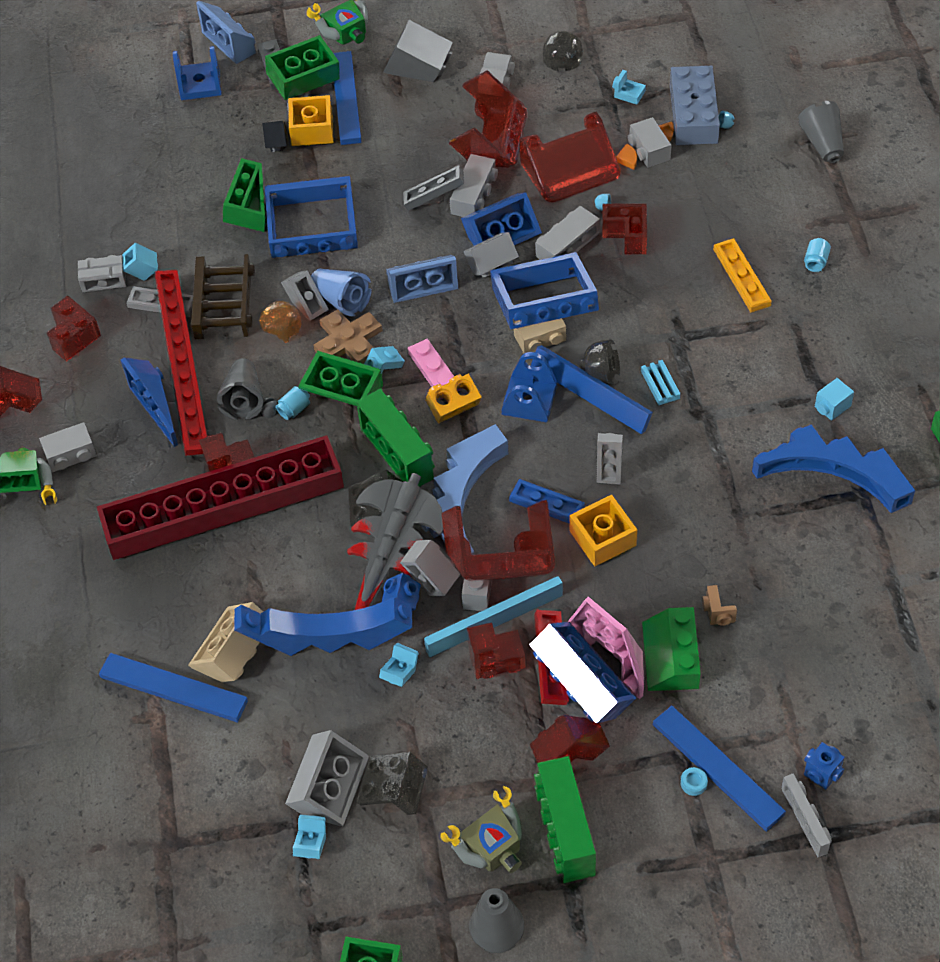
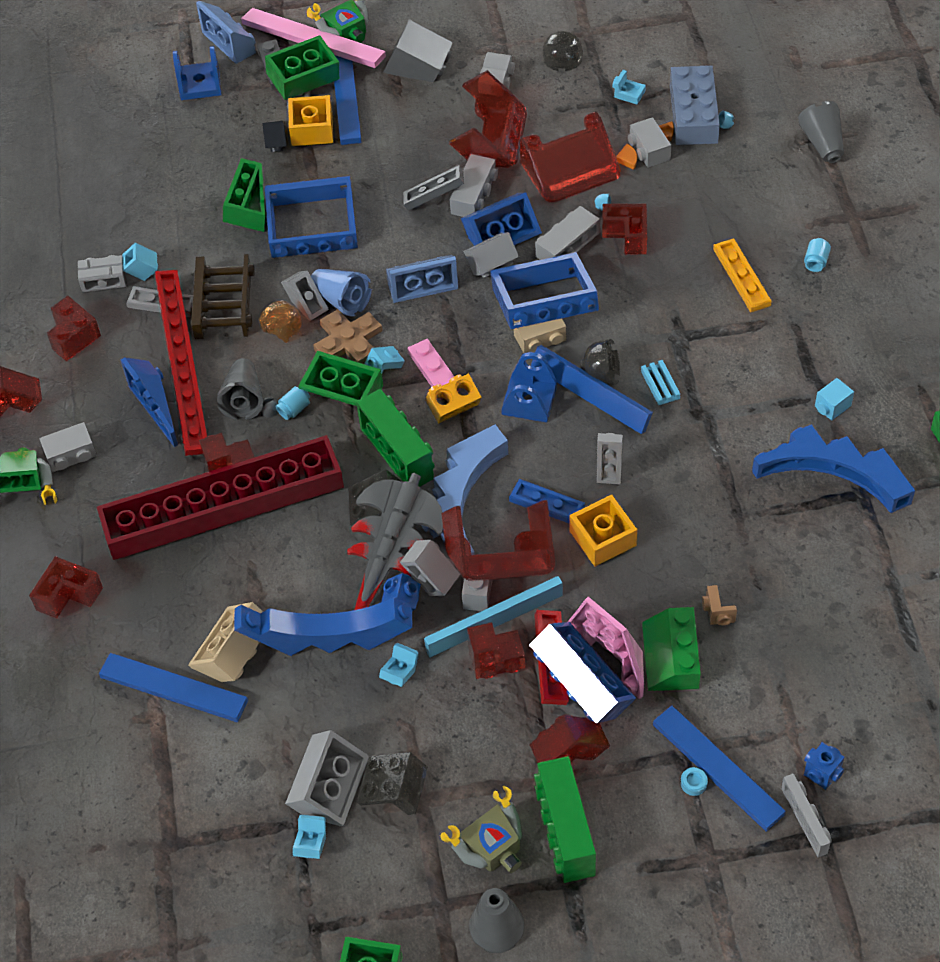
none -> clear red brick [29,556,103,618]
none -> bright pink tile [241,8,386,68]

